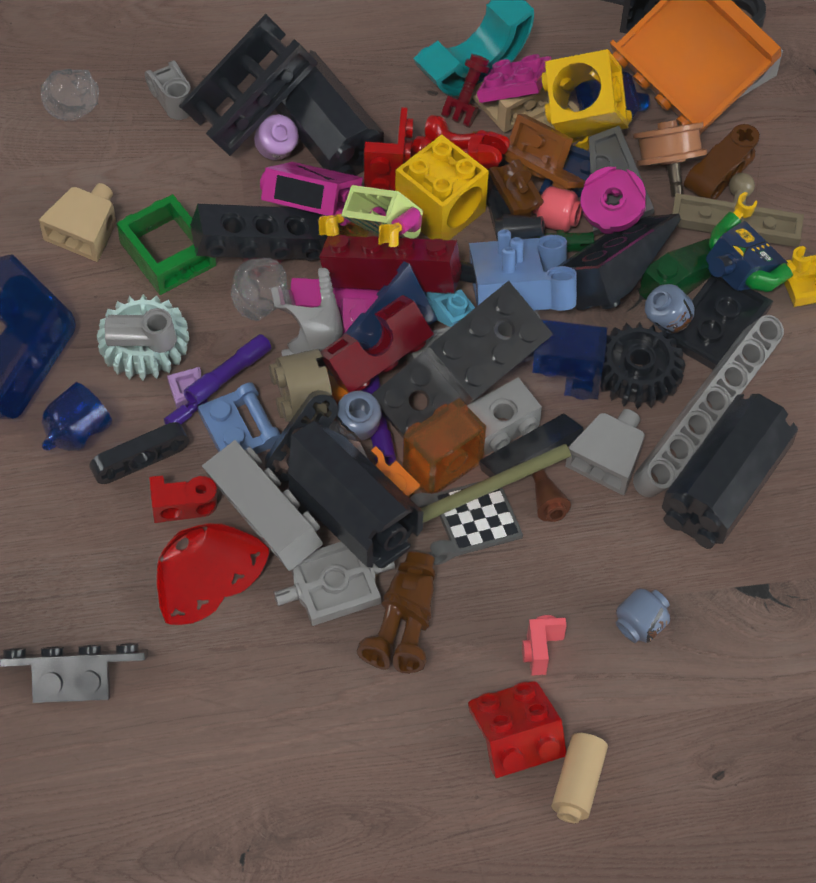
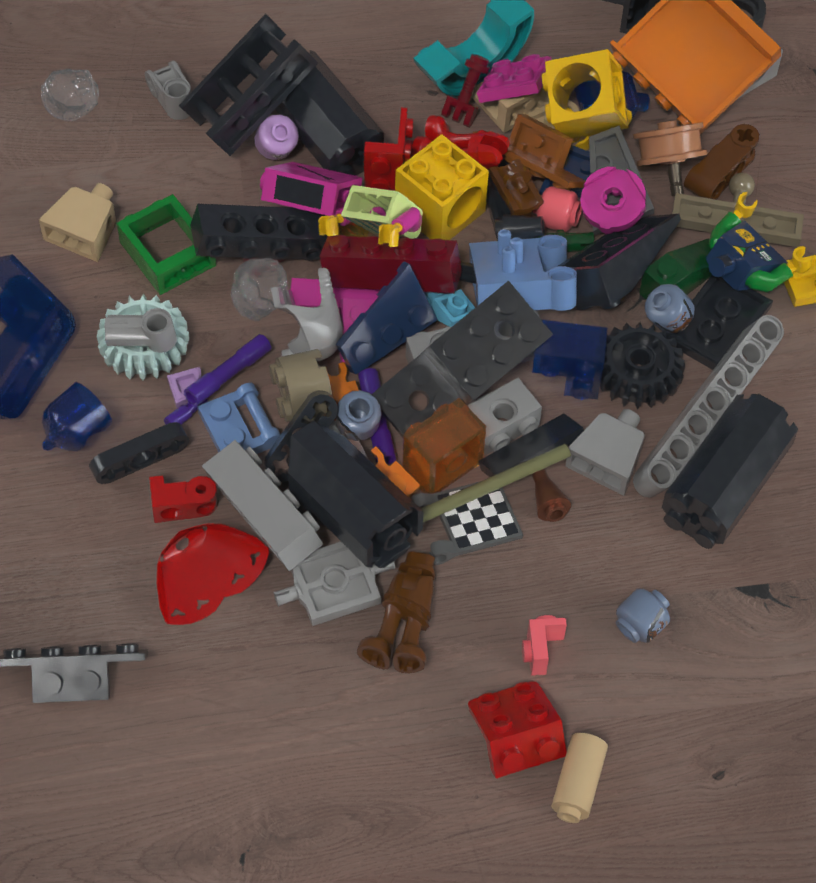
dark red arch [320,295,434,393] -> none

